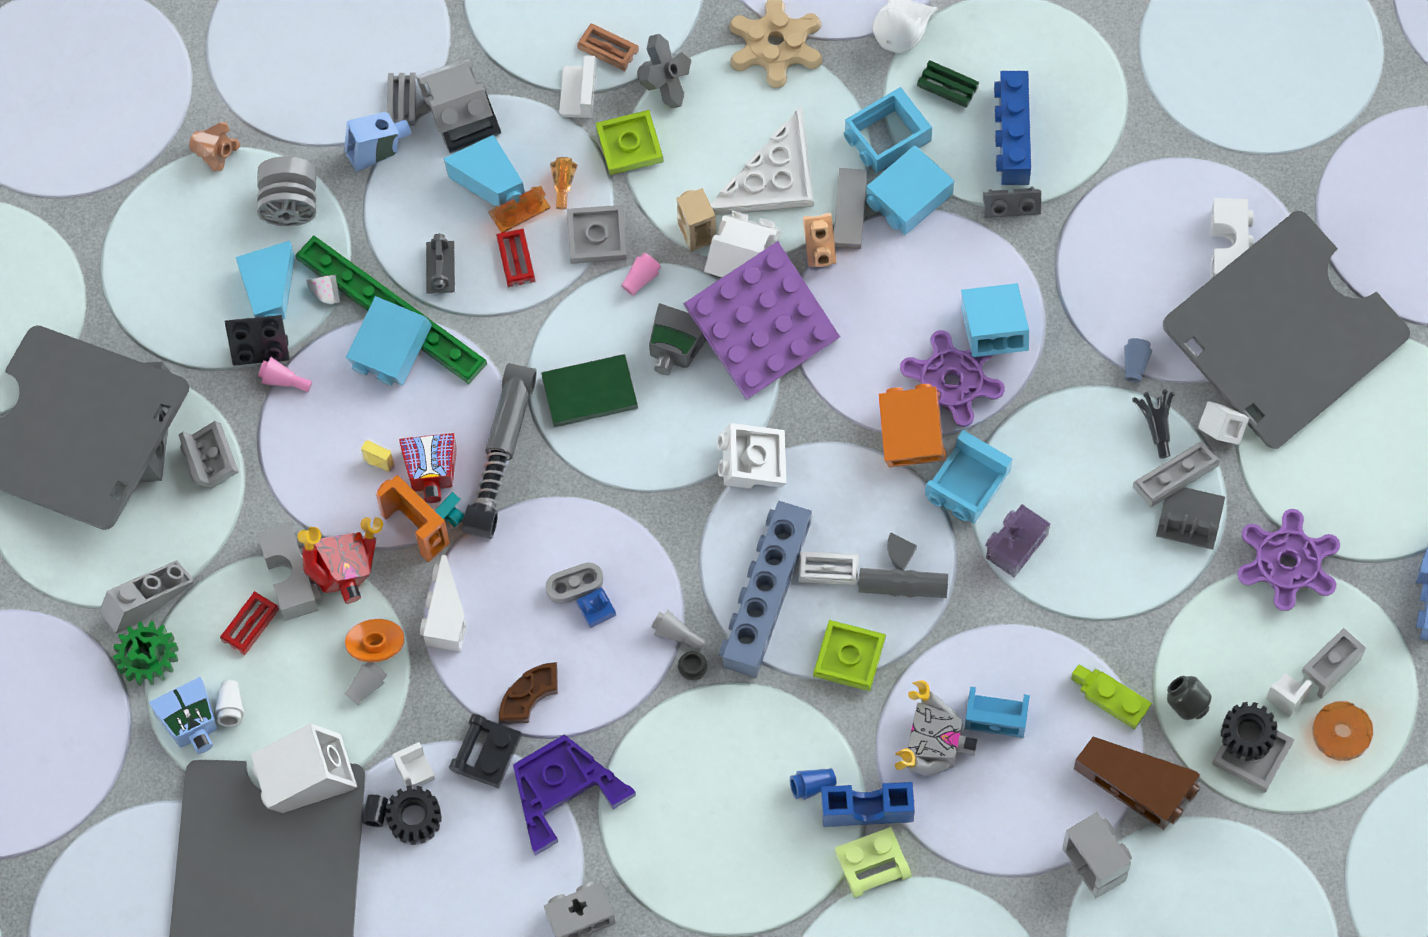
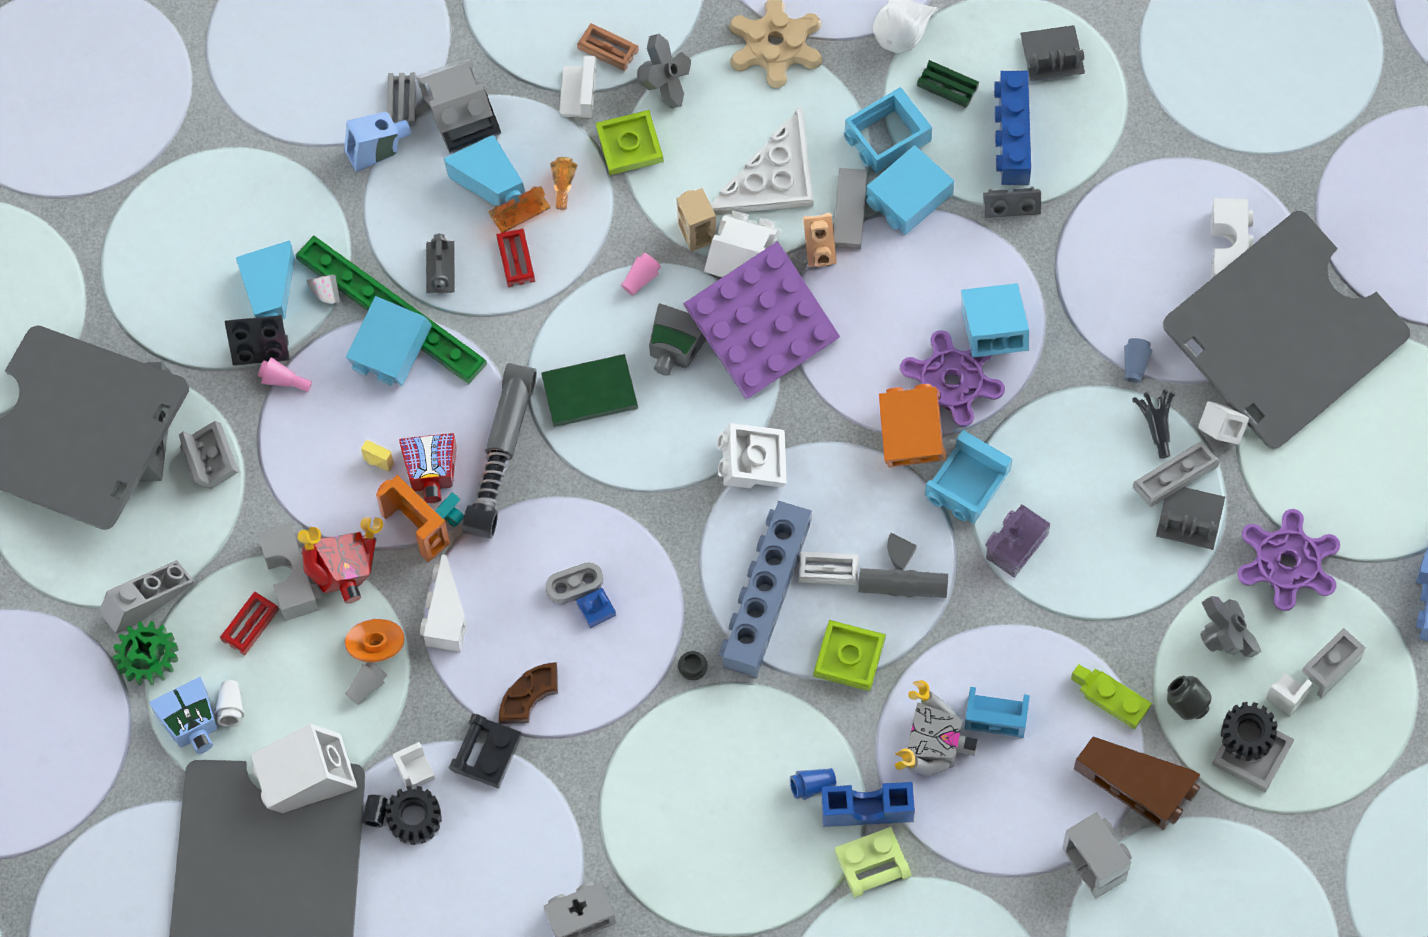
nougat rock [189,121,240,171] -> none
light grey wheel [257,156,317,226] -> none
dark purple wing [513,734,636,856] -> none
light grey tile [567,205,627,264] -> none
light grey cone [651,609,705,650] -> none
clear orange tile [1312,701,1373,761] -> none
none -> dark grey hinge [1020,25,1085,81]
none -> dark grey plant [1200,596,1262,658]

